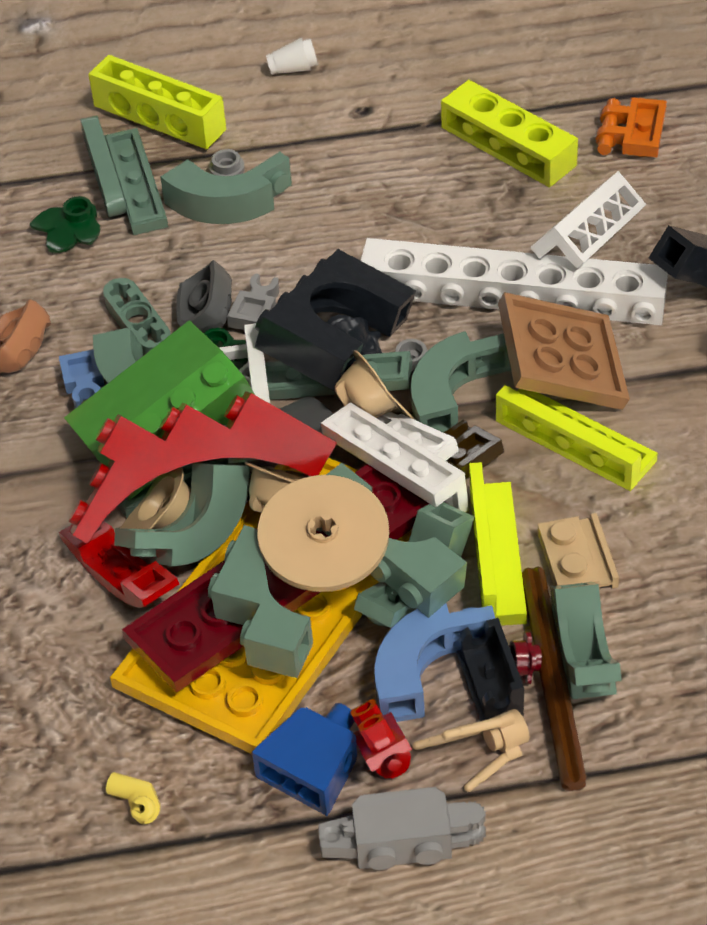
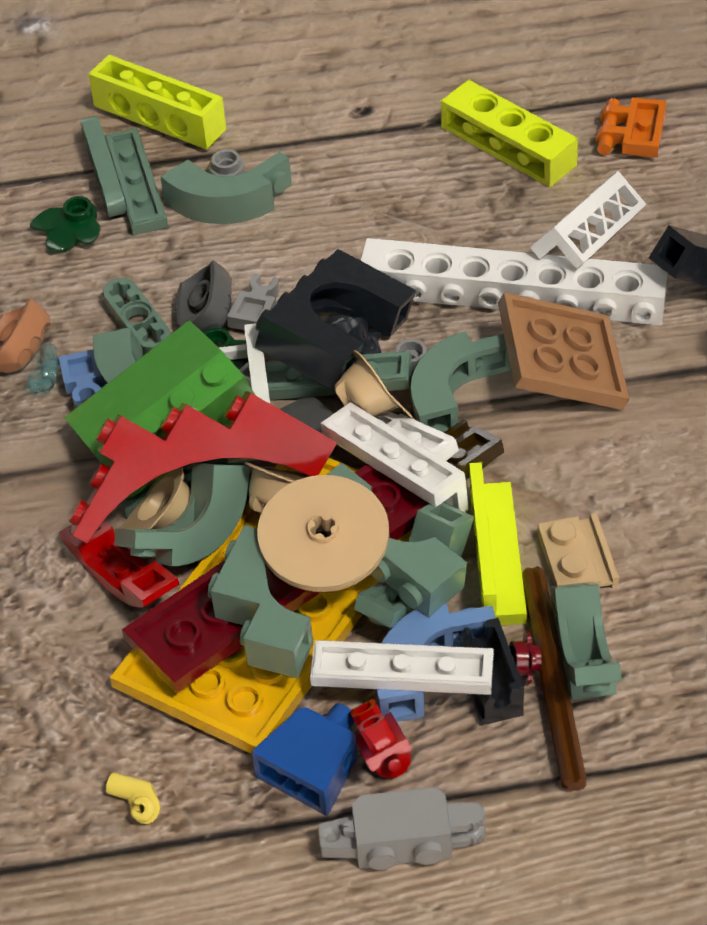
white cone [266,37,318,75] -> none
tan plant [412,709,530,792] -> none
neon yellow fence [496,385,658,491] -> none
none -> clear light blue arm [28,343,60,394]
none -> white tile [310,640,493,695]

